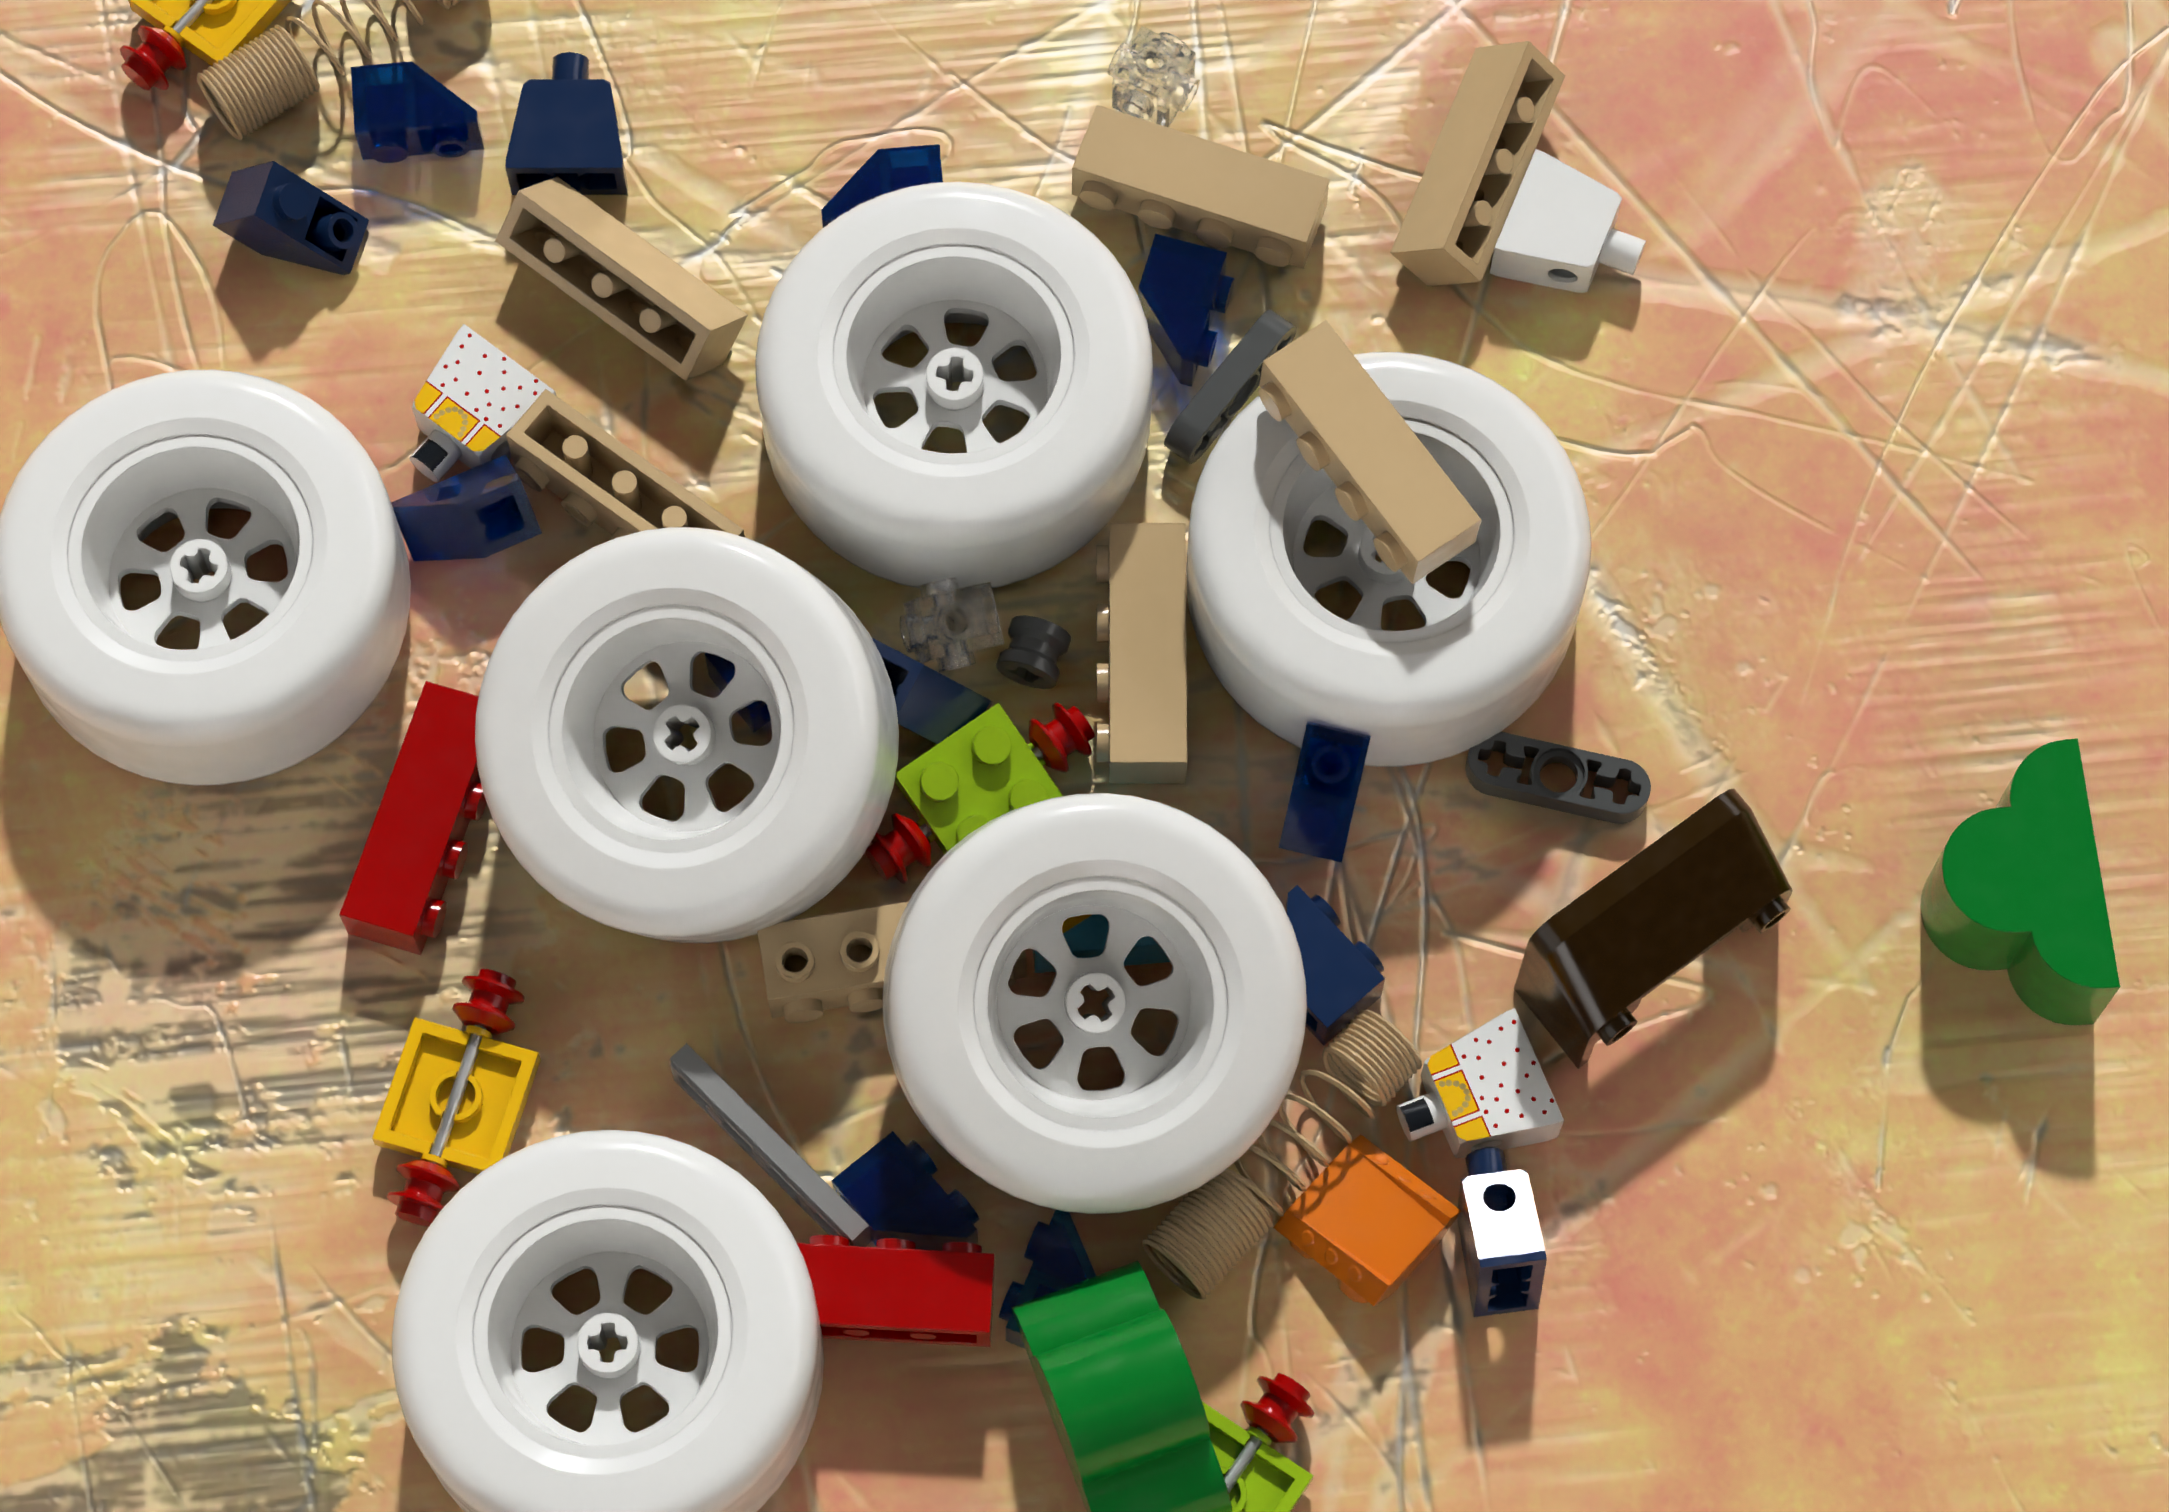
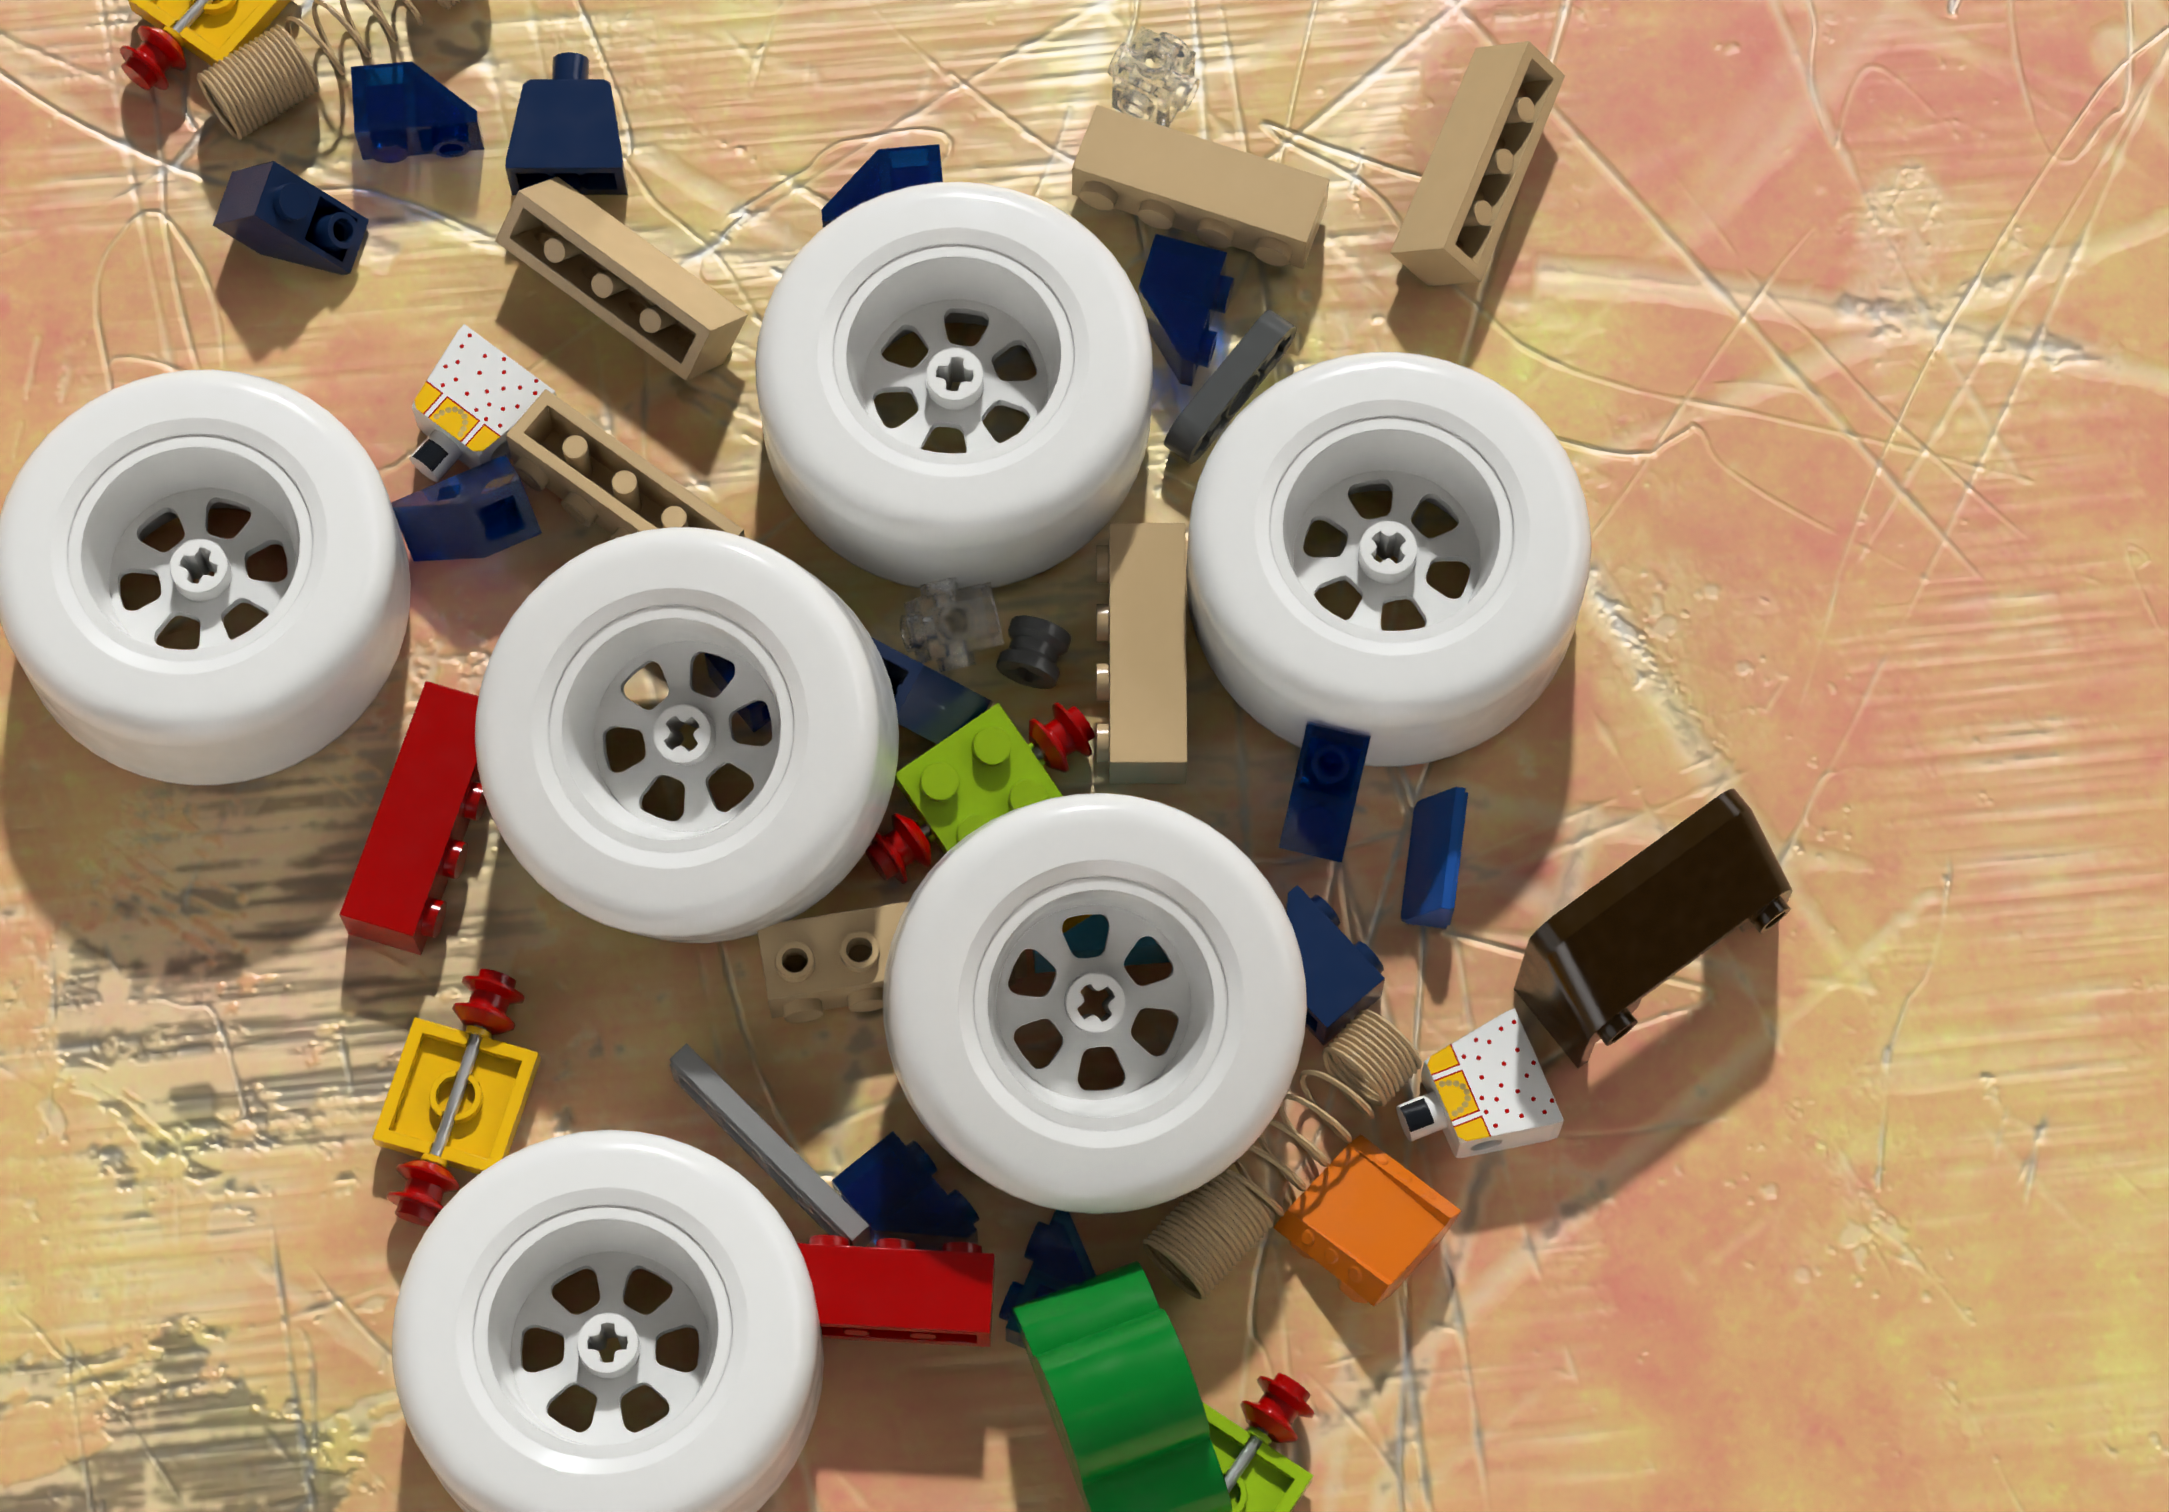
tan brick [1258,320,1481,584] -> none
torso [1457,1147,1547,1317] -> none
dark grey beam [1466,732,1651,824] -> none
white torso [1490,149,1646,293] -> none
green brick [1920,738,2120,1025] -> none
none -> blue slope [1400,787,1468,929]

